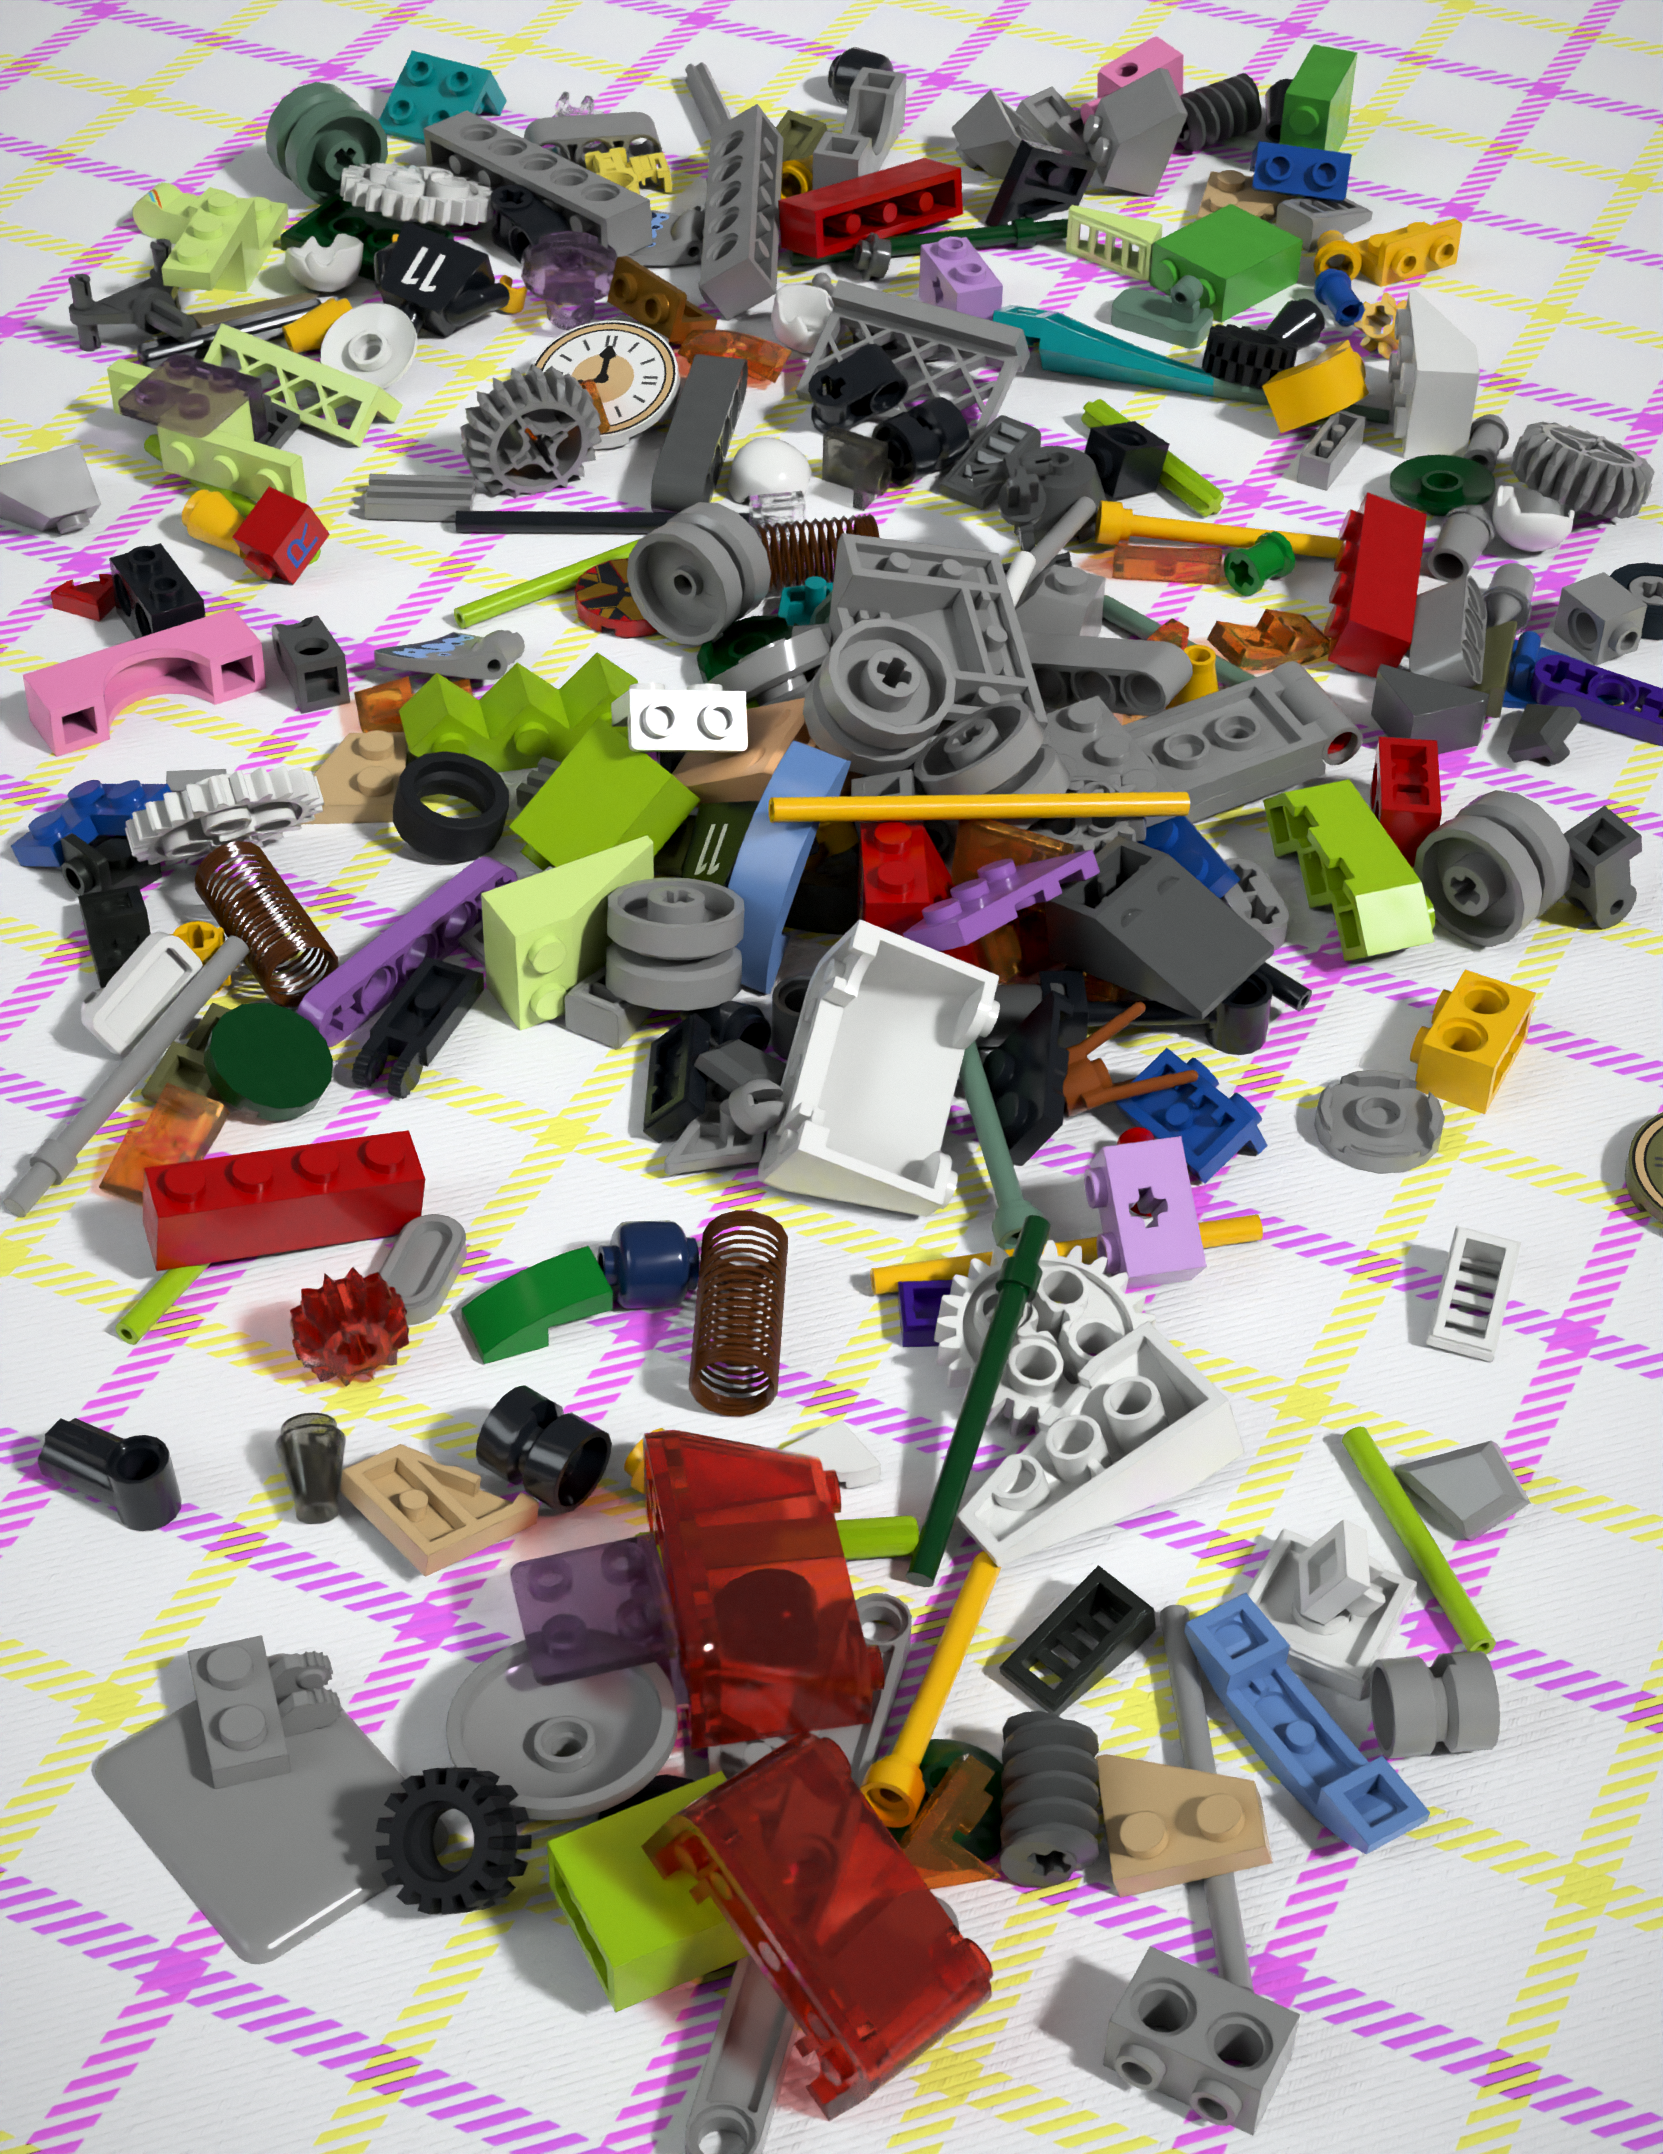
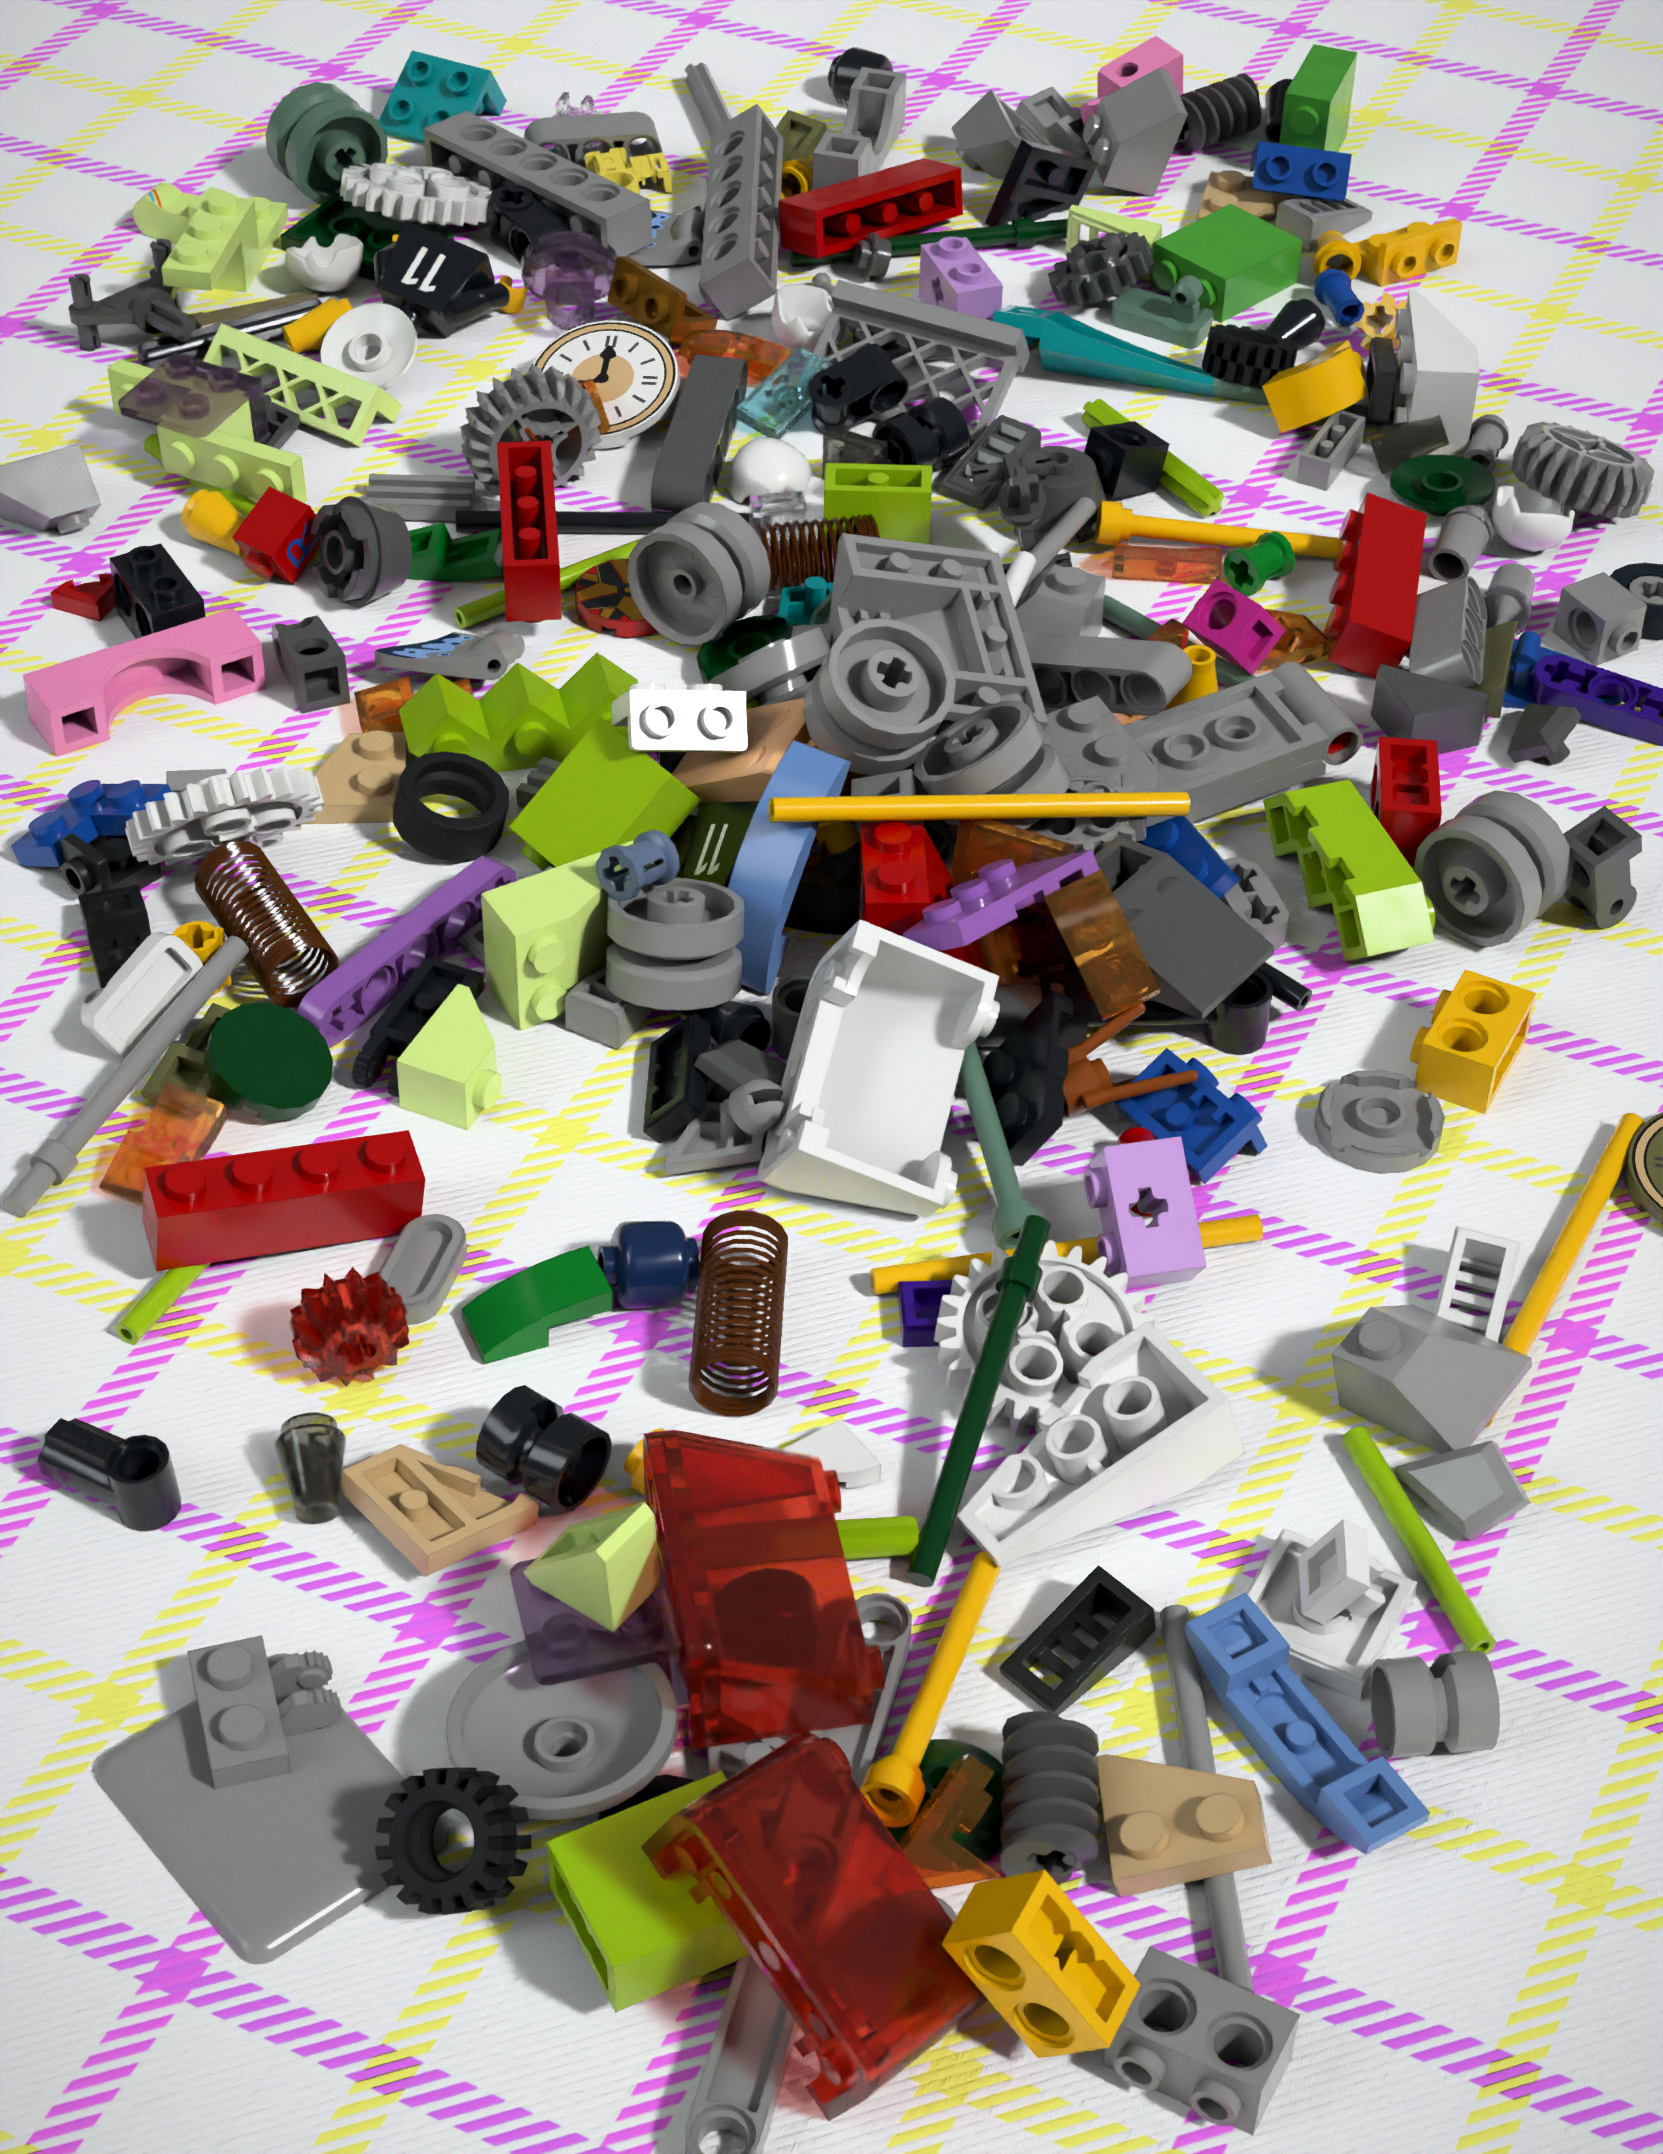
none -> dark grey cone [311,496,412,606]
none -> yellowish green slope [396,984,502,1131]
none -> green slope [407,522,503,582]
none -> red brick [497,440,562,623]
none -> yellowish green slope [523,1502,662,1632]
none -> sand blue bush [596,829,680,902]
none -> clear light blue plate [736,346,833,440]
none -> lime brick [823,463,932,544]
none -> yellow brick [941,1869,1141,2058]
none -> clear orange slope [1044,869,1161,1021]
none -> dark grey gear [1048,232,1154,306]
none -> dark pink brick [1182,578,1286,676]
none -> light grey slope [1332,1305,1532,1454]
none -> dark grey tile [1364,337,1397,421]
none -> clear smoke cone [1369,415,1450,474]
none -> yellow piece [1485,1113,1645,1428]

